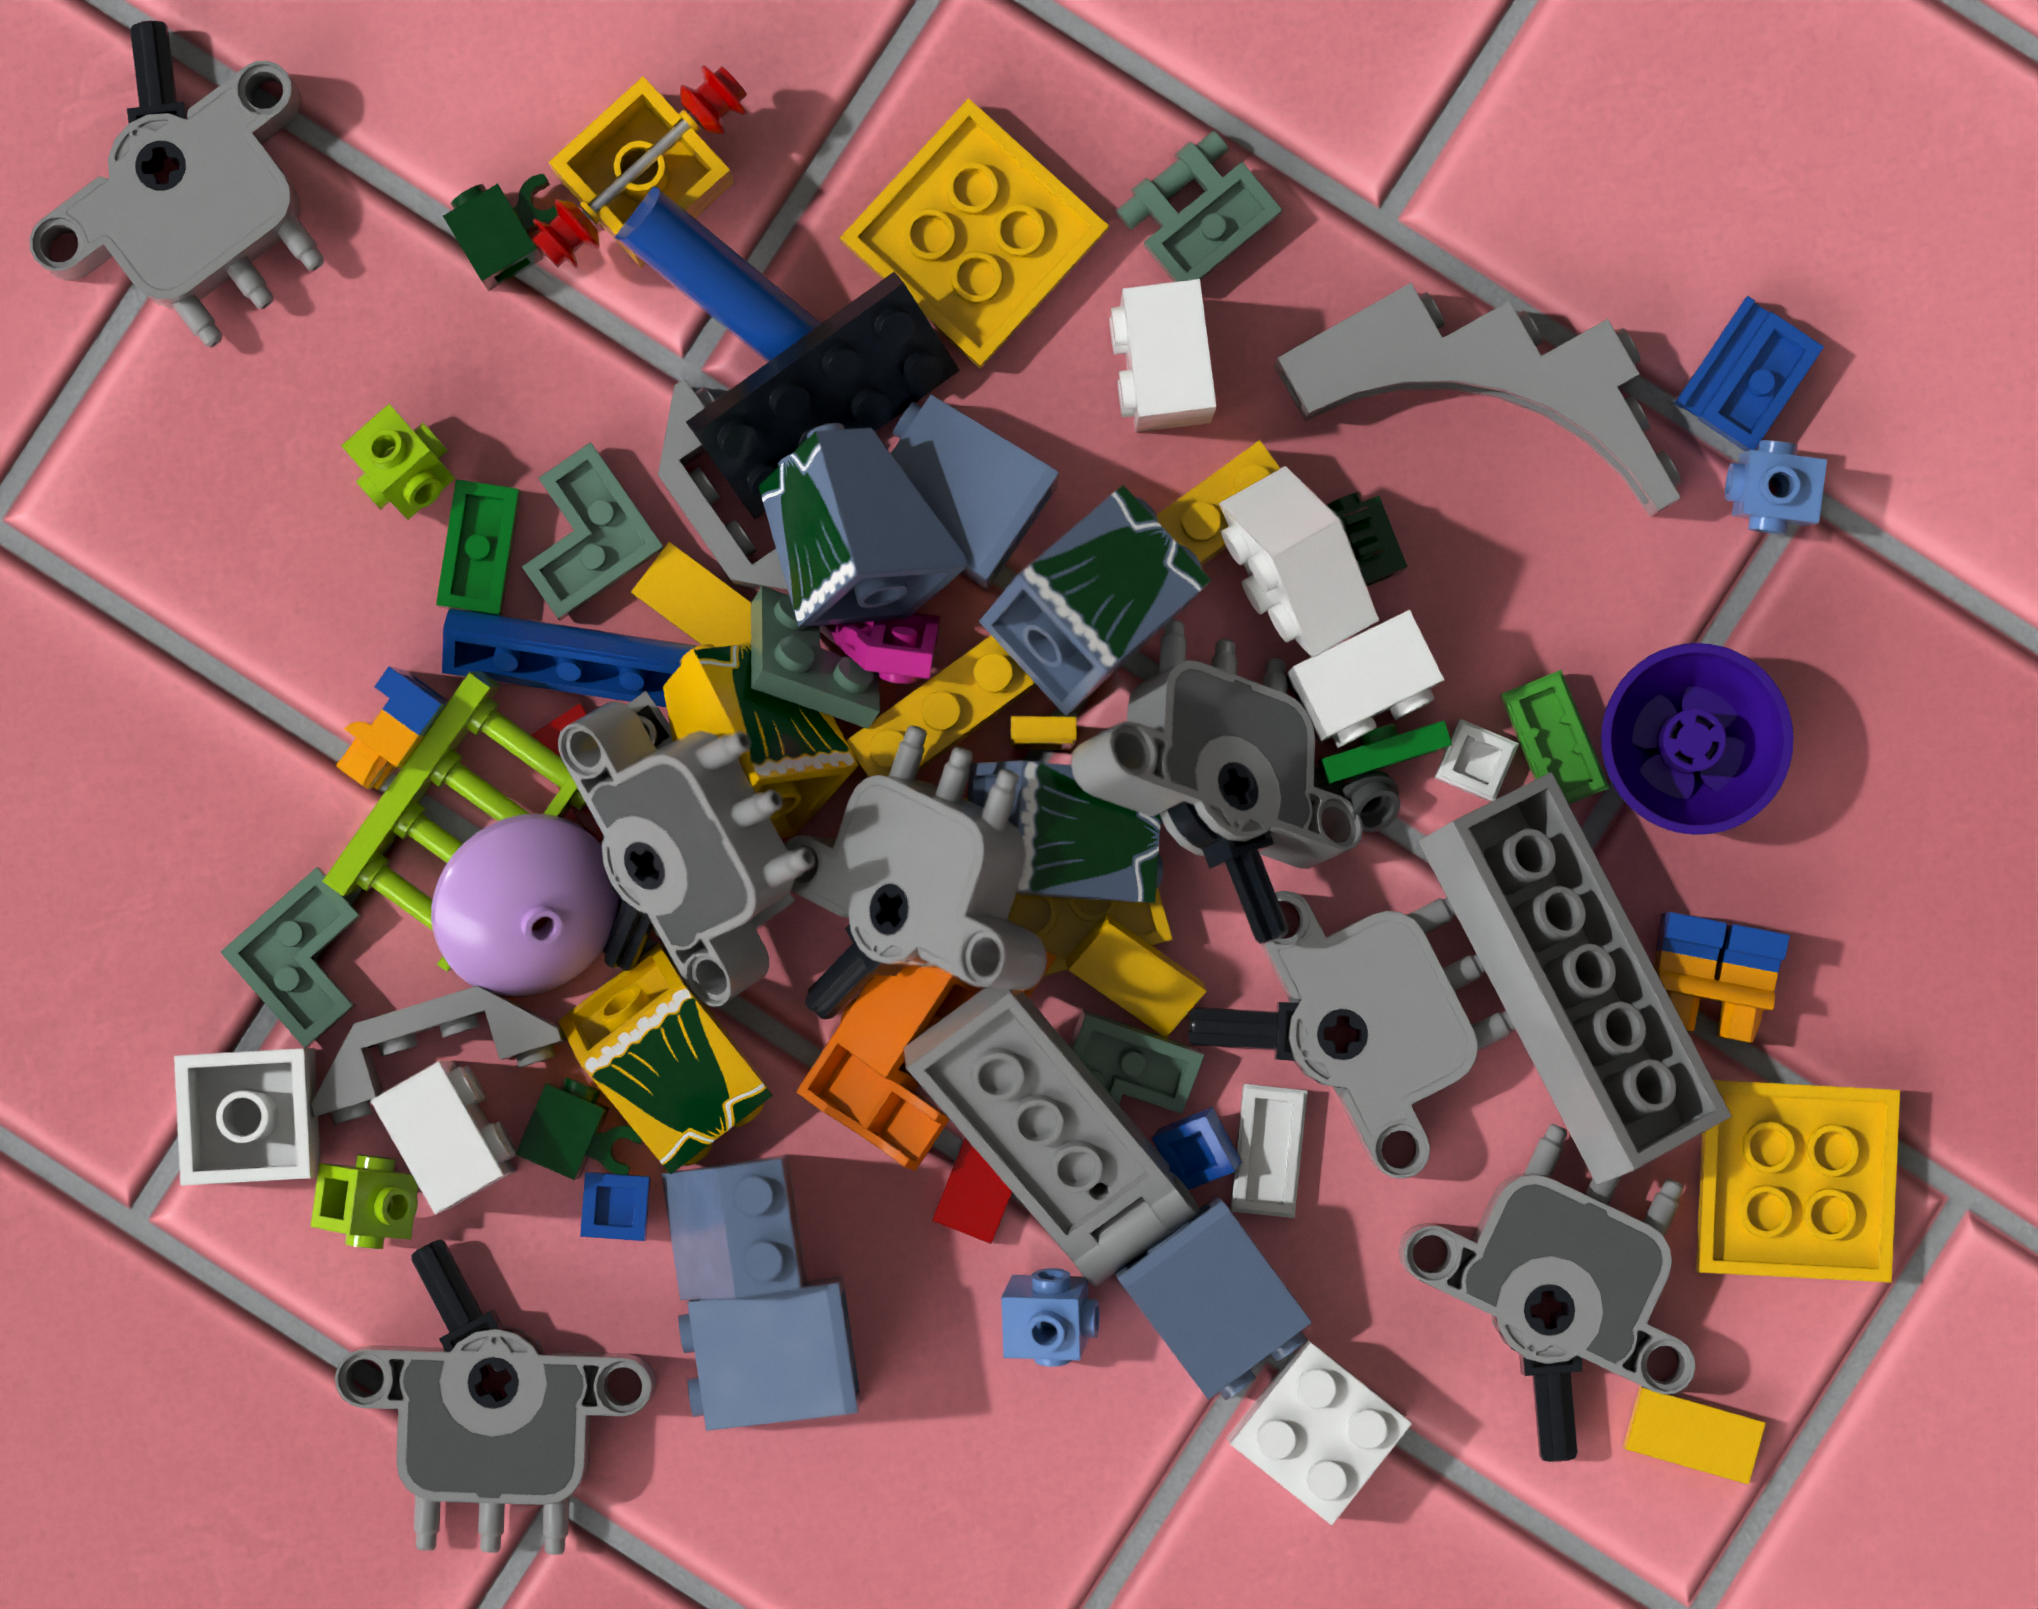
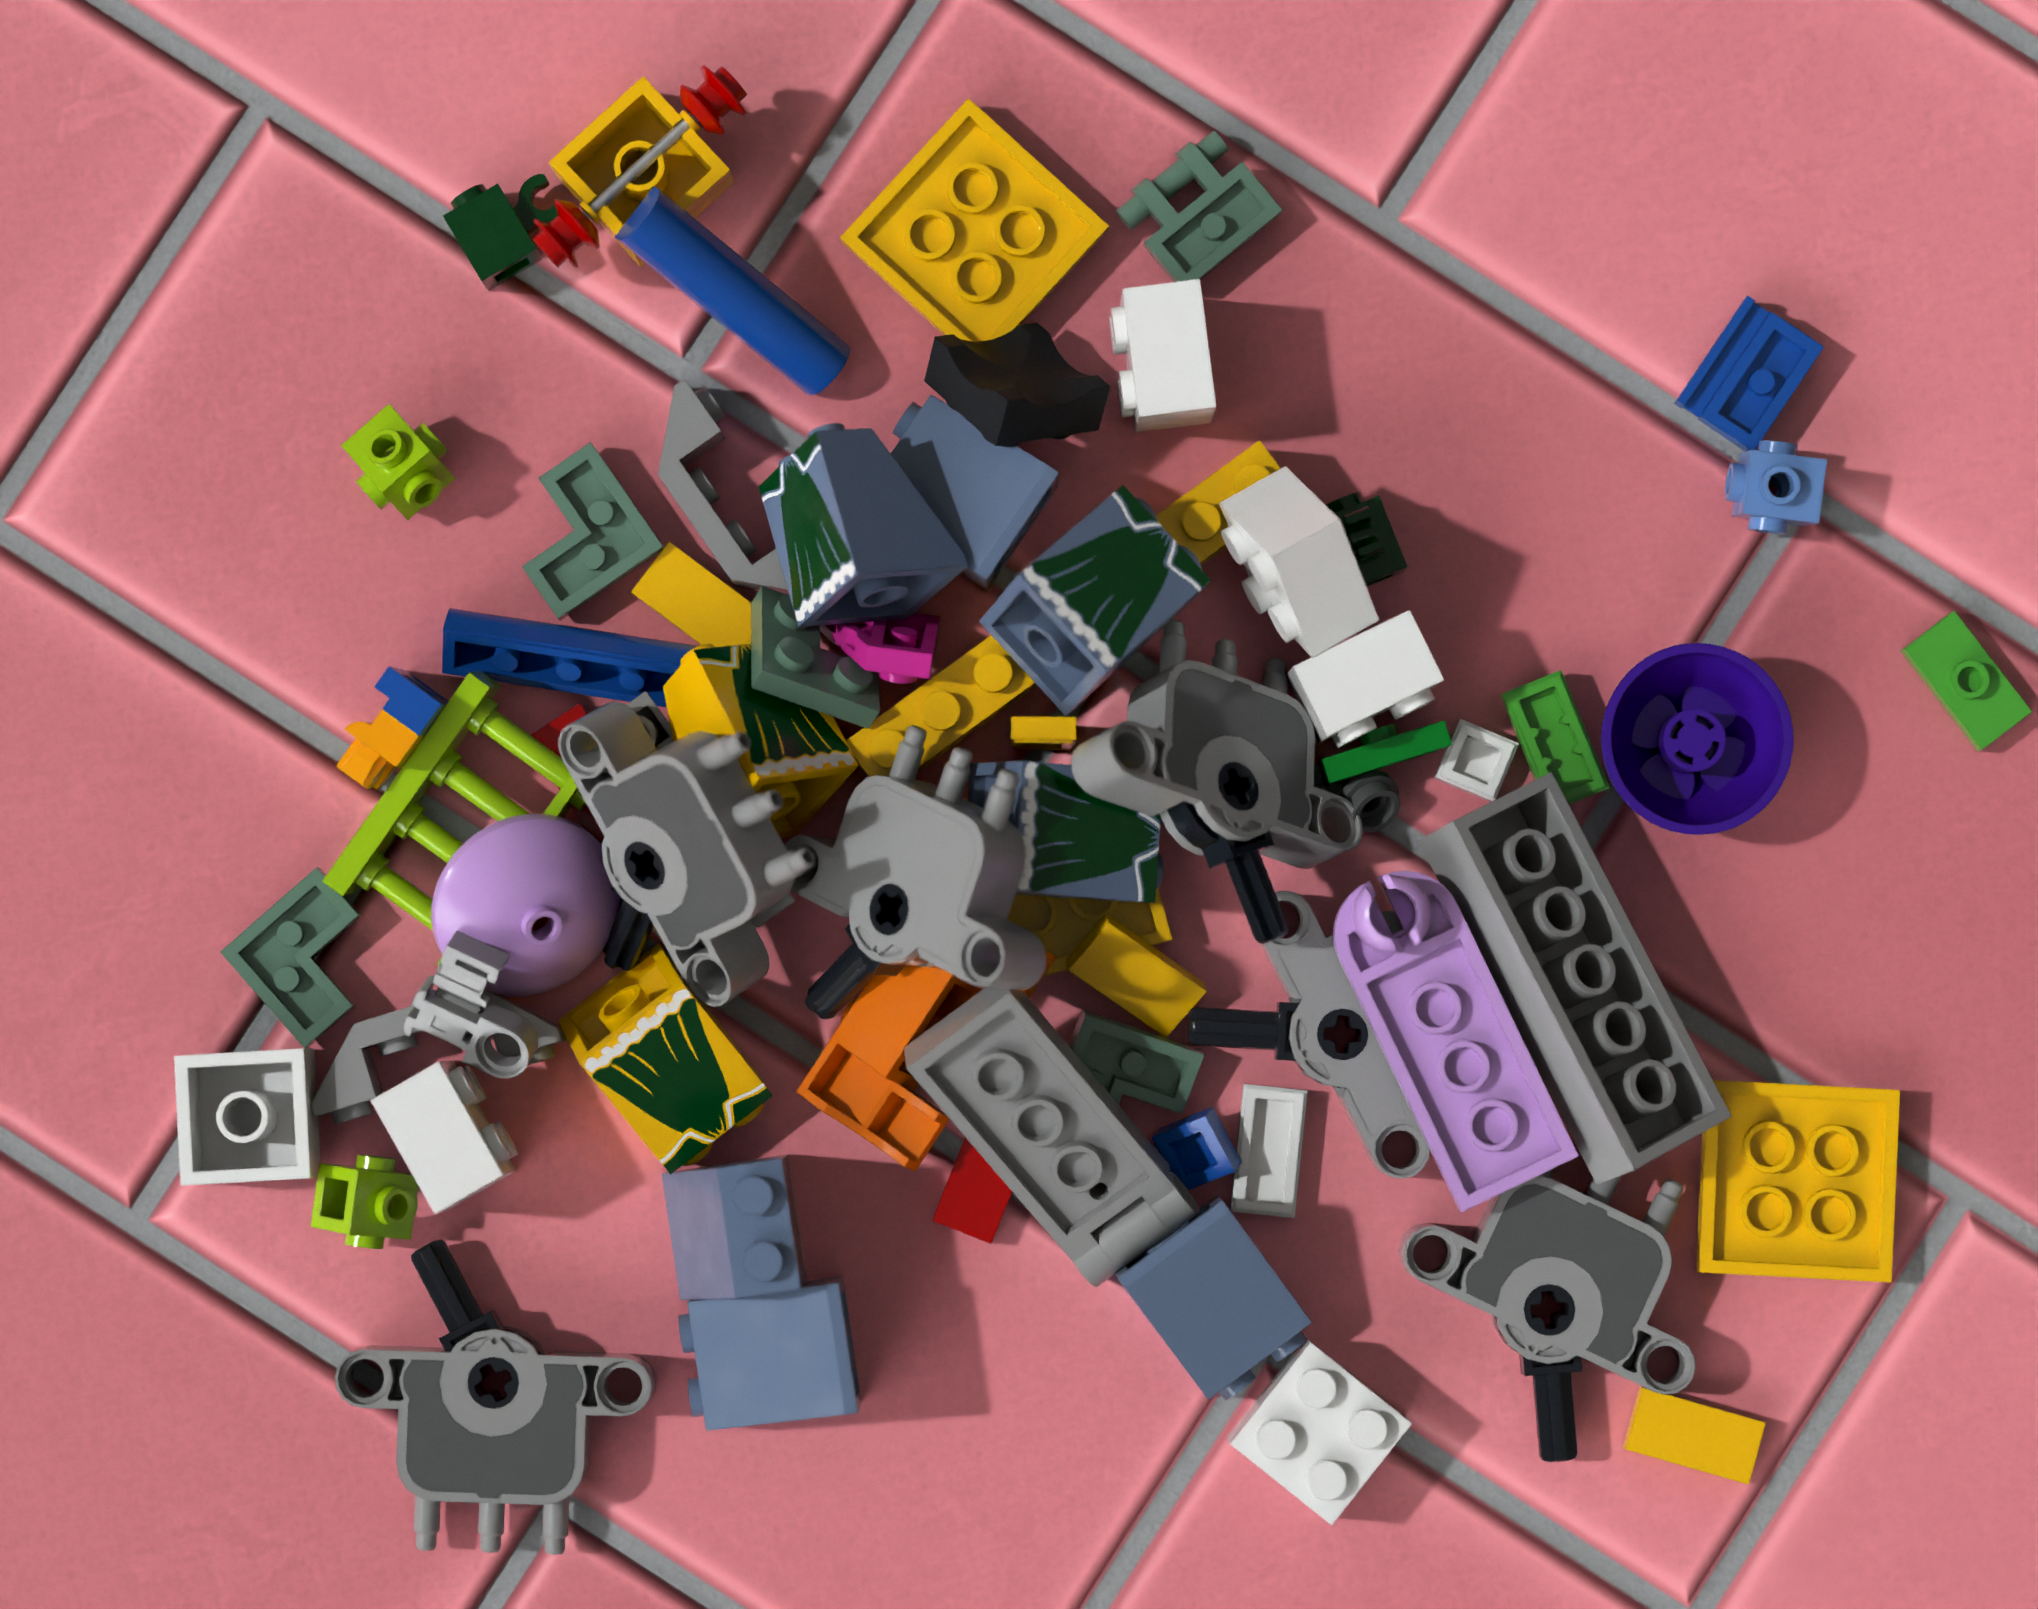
light grey piece [29,20,324,348] -> none
green plate [436,479,521,616] -> none
dark green brick [515,1076,643,1180] -> none
blue plate [580,1172,651,1241] -> none
black plate [686,272,960,519] -> none
medium blue brick [1001,1268,1100,1367] -> none
light grey arch [1274,283,1682,517] -> none
hips [1654,912,1790,1043] -> none
none -> light grey piece [403,930,538,1078]
none -> black brick [924,323,1110,447]
none -> lavender plate [1333,871,1579,1212]
none -> bright green plate [1900,611,2032,751]

